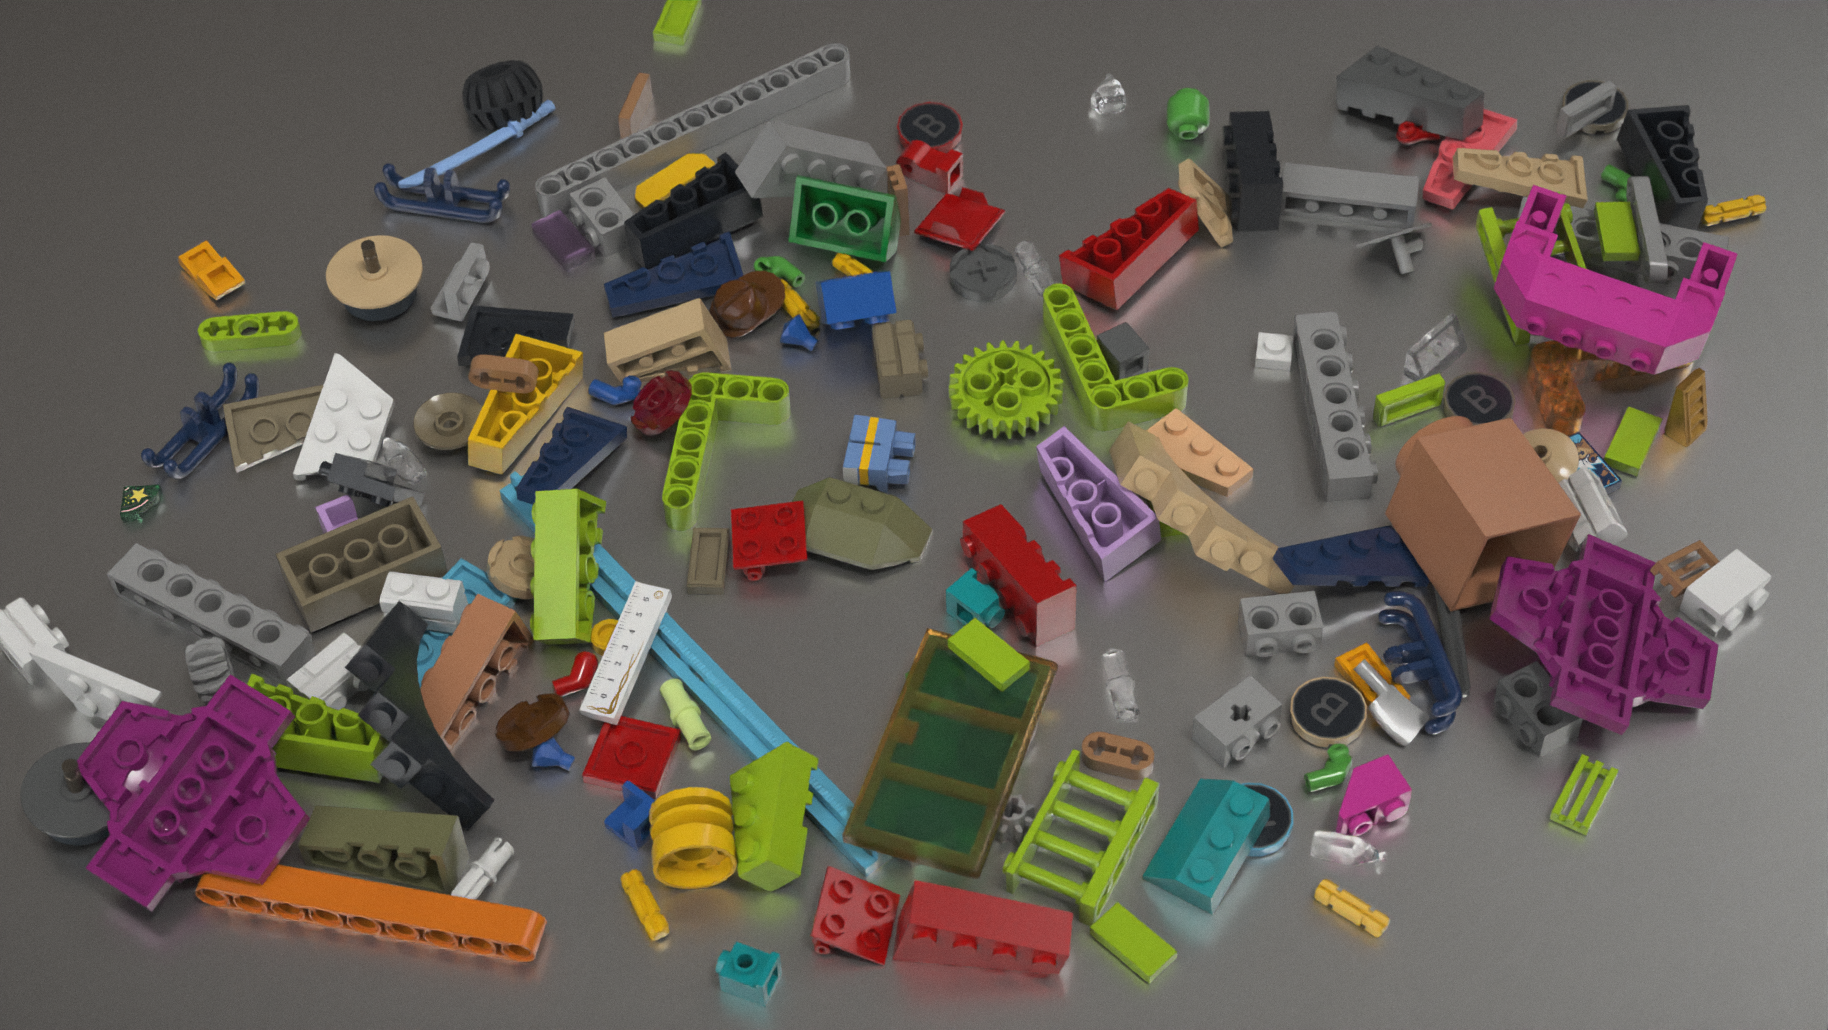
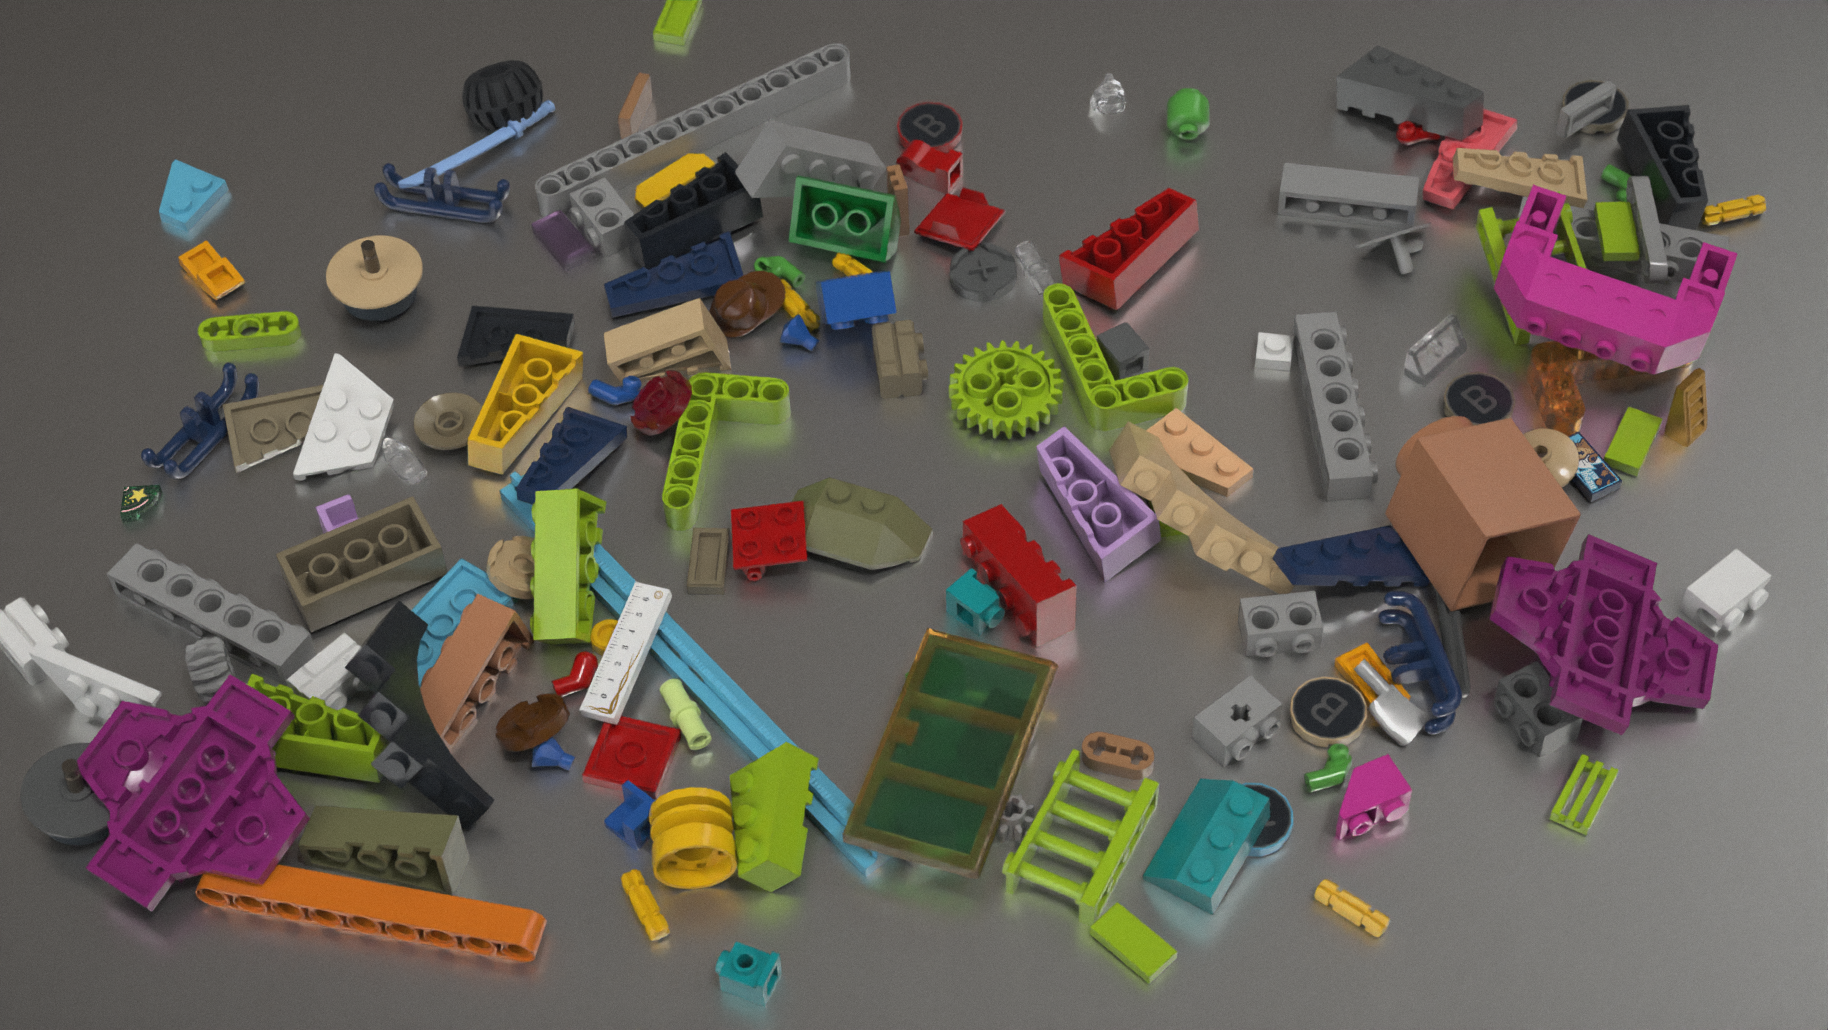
black plate [319,453,425,507] -> none
white brick [379,572,468,633] -> none
light grey bracket [431,242,490,321] -> none
white axle [451,837,514,900] -> none
medium nougat beam [468,355,539,393] -> none
red hinge [810,866,900,966] -> none
medium blue hips [843,415,916,493] -> none
red wedge [892,880,1073,974] -> none
lime tile [948,618,1030,692] -> none
clear axle [1102,648,1140,722] -> none
tan wing [1178,158,1233,248] -> none
black wedge [1222,111,1284,232] -> none
clear piece [1311,830,1388,866] -> none
lime tile [1373,373,1445,427] -> none
white brick [1559,467,1628,552] -> none
medium nougat tile [1649,540,1720,598] -> none
none -> medium azure wing [159,159,229,232]

